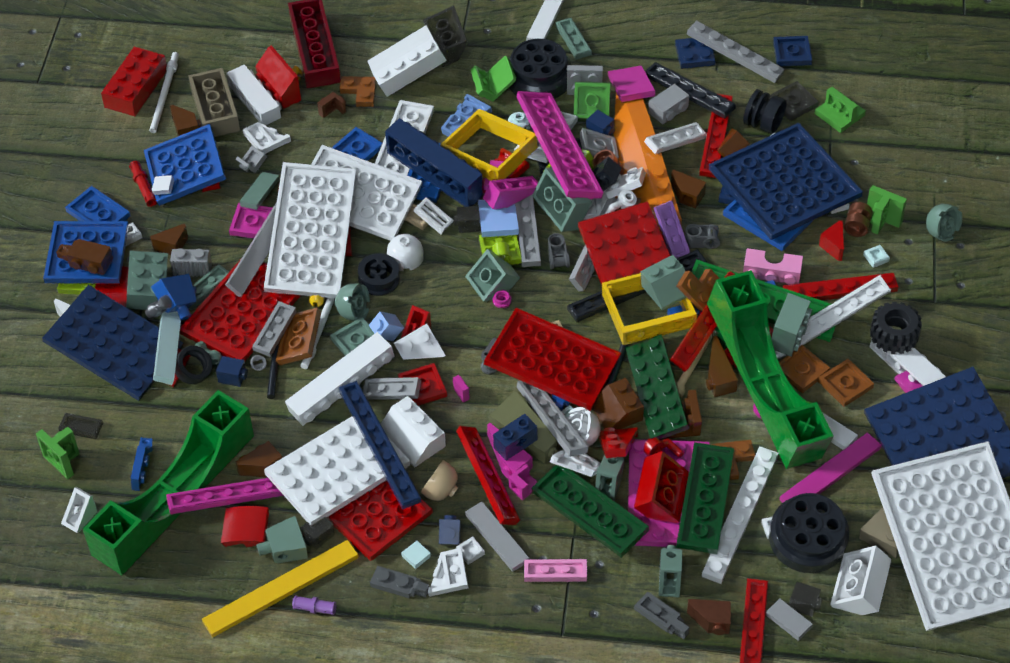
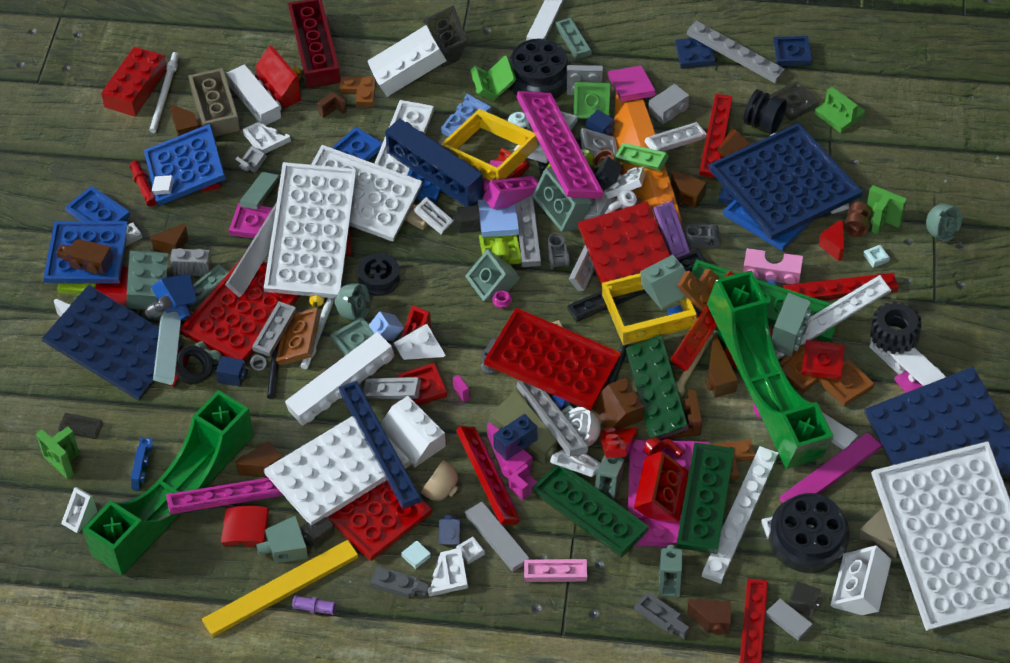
white cylinder [387,234,424,271] -> none
black tile [645,62,736,119] -> none
none -> bright green plate [616,143,669,171]
none -> red plate [801,340,845,381]

